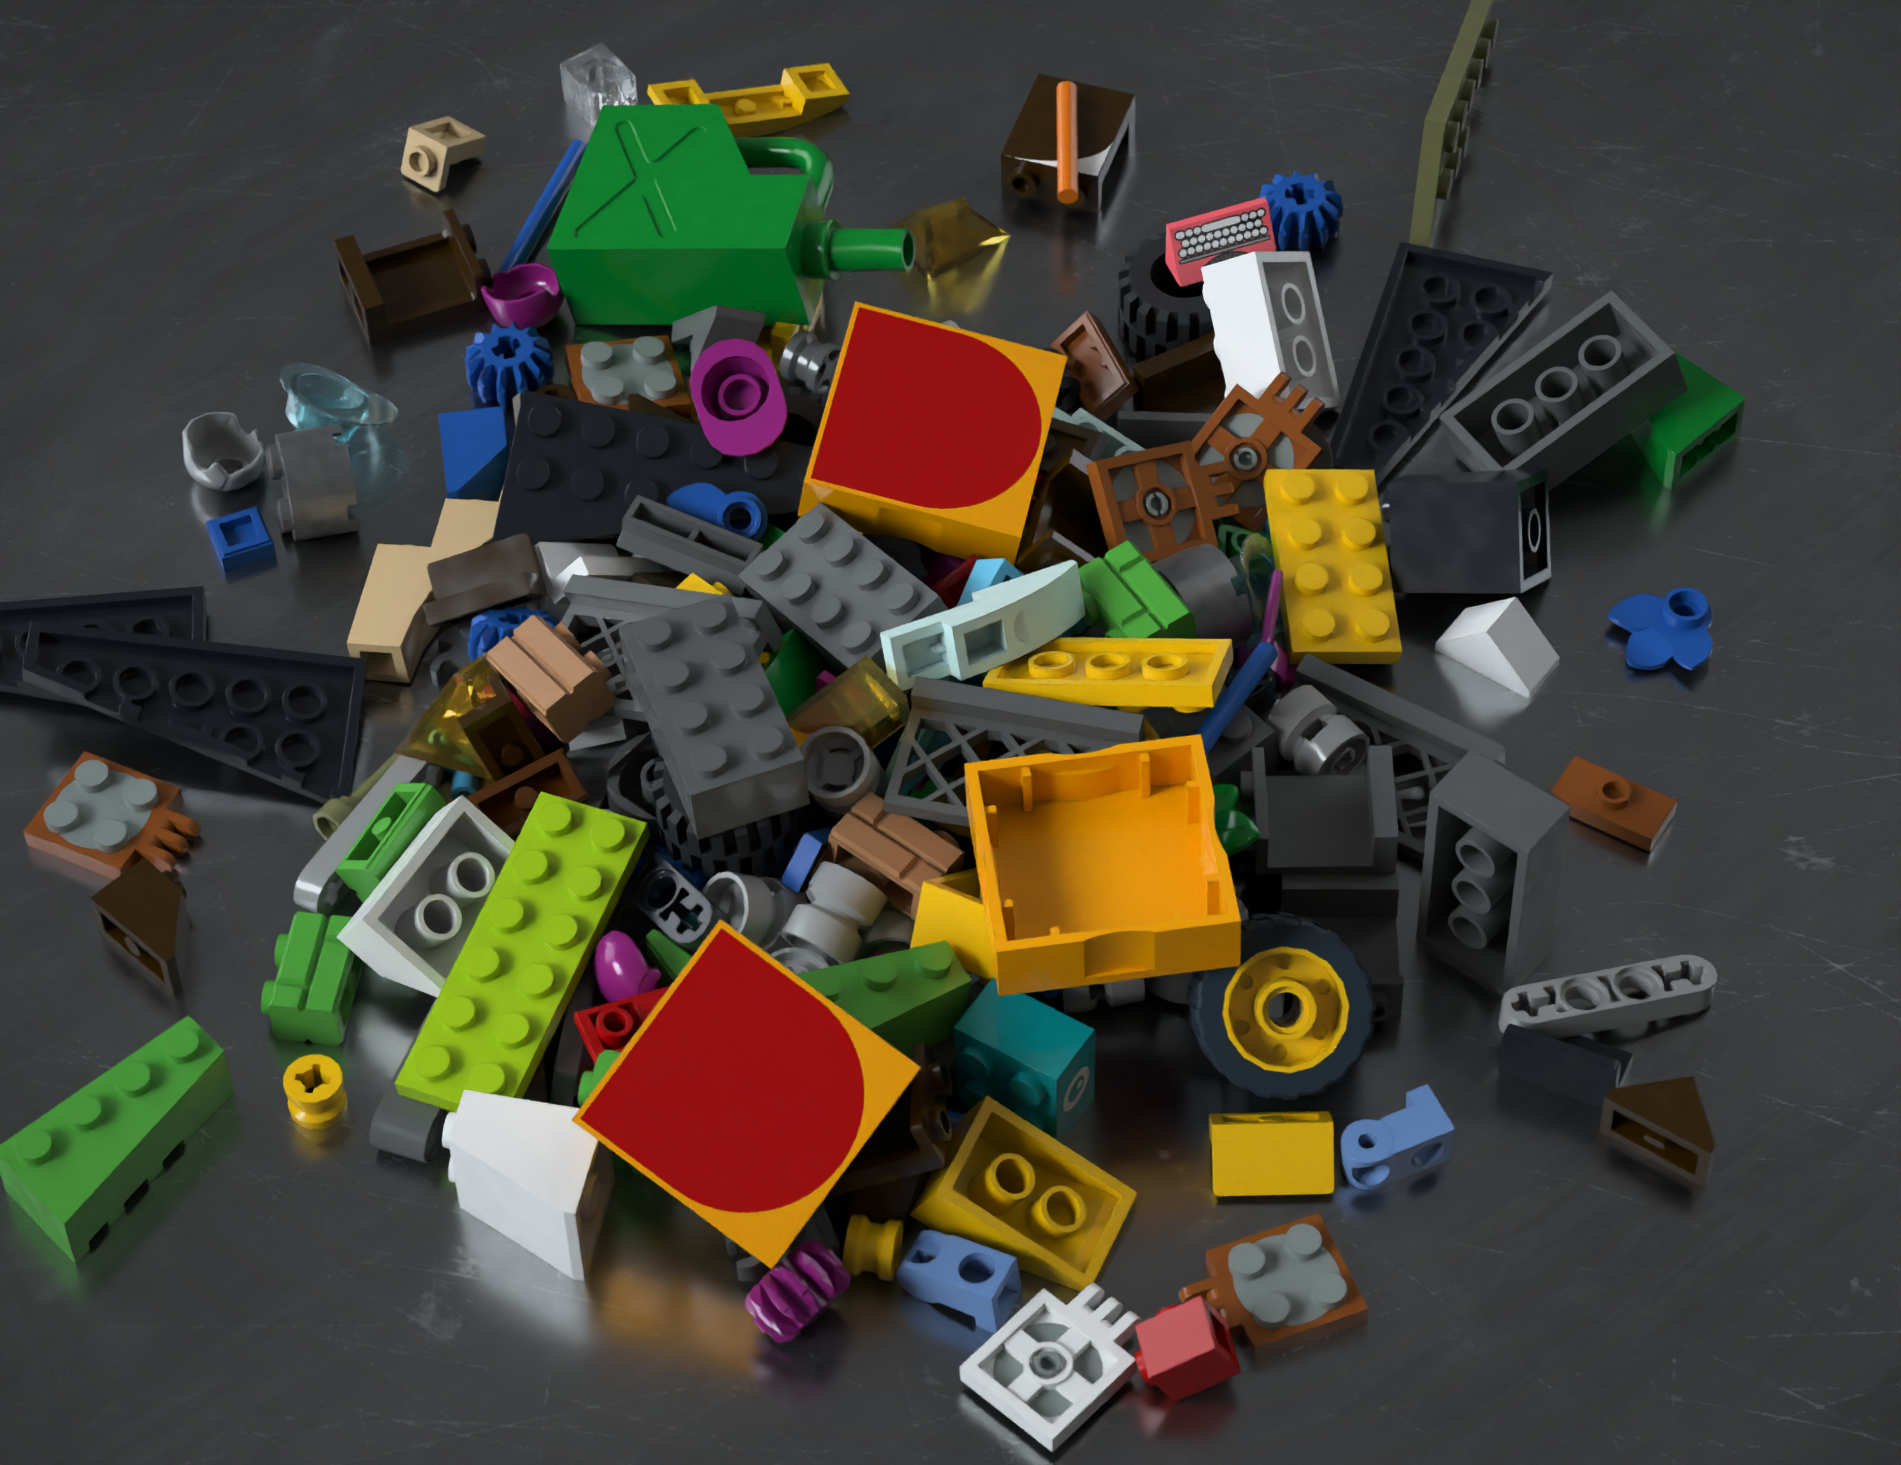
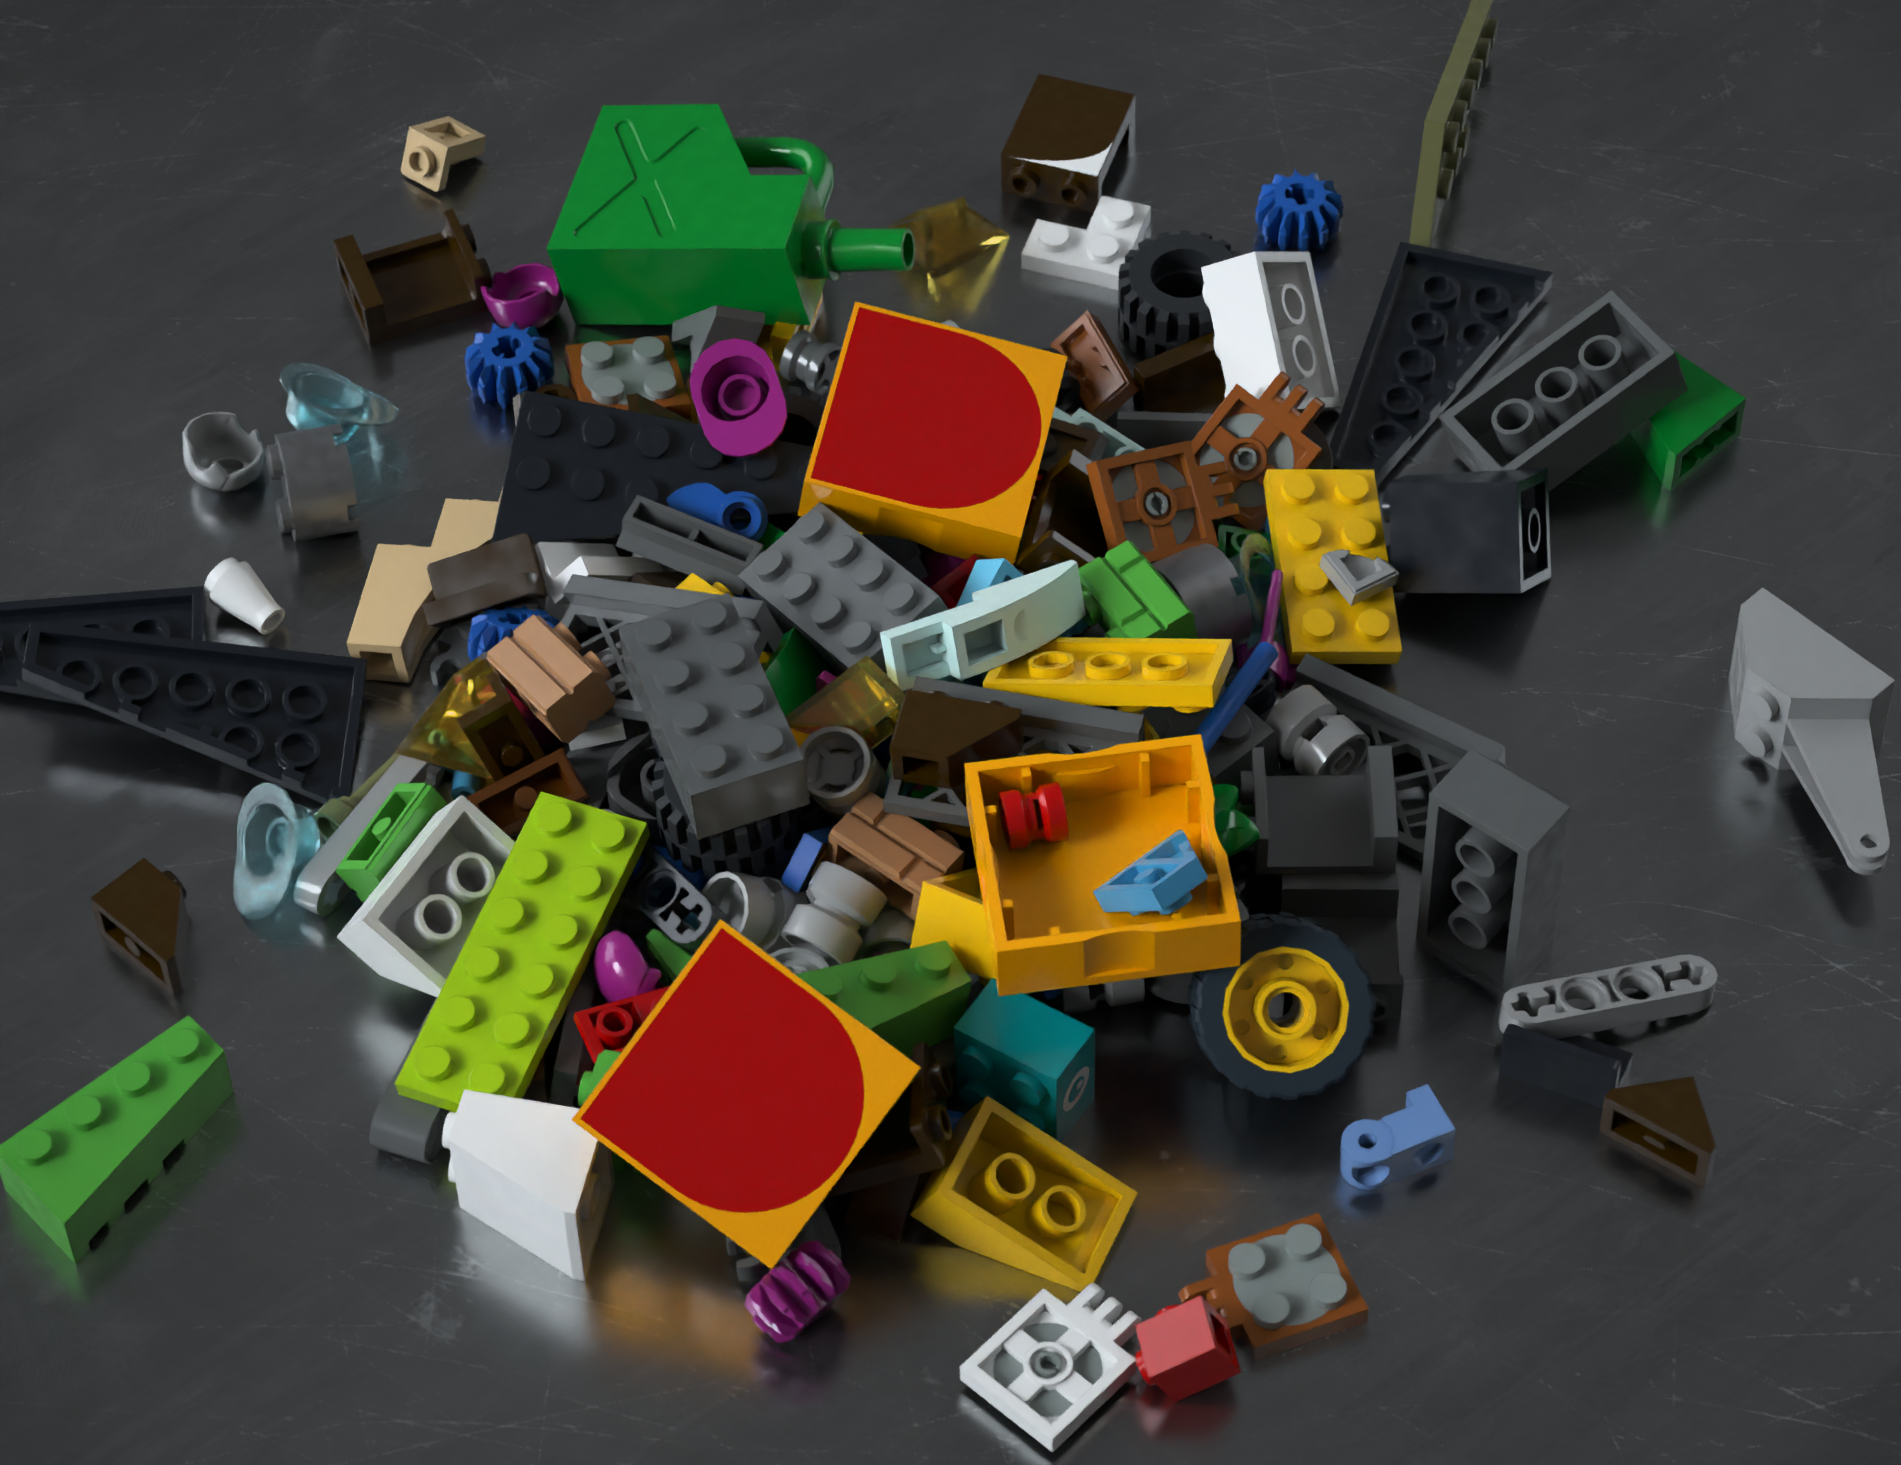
piece [23,751,201,880] -> none
blue tile [206,506,276,572] -> none
bright green brick [261,911,364,1046] -> none
yellow wheel [283,1054,348,1130] -> none
blue slope [438,406,516,501] -> none
blue bar [492,140,587,280] -> none
clear brick [560,43,638,129] -> none
yellow slope [647,63,850,137] -> none
yellow wheel [843,1214,903,1282] -> none
medium blue leg [896,1230,1022,1334] -> none
orange bar [1057,81,1078,204] -> none
slope [1165,197,1276,286] -> none
yellow panel [1209,1111,1334,1196] -> none
white slope [1435,597,1560,699] -> none
dark orange plate [1550,756,1677,852] -> none
blue plate [1608,587,1713,670] -> none
none -> white cone [204,557,285,635]
none -> clear light blue piece [233,783,320,920]
none -> dark brown slope [890,689,1024,789]
none -> red wheel [998,781,1069,851]
none -> white plate [1021,195,1151,290]
none -> dark azure wing [1093,830,1208,916]
none -> light grey tile [1319,550,1399,606]
none -> light grey slope [1729,587,1895,875]

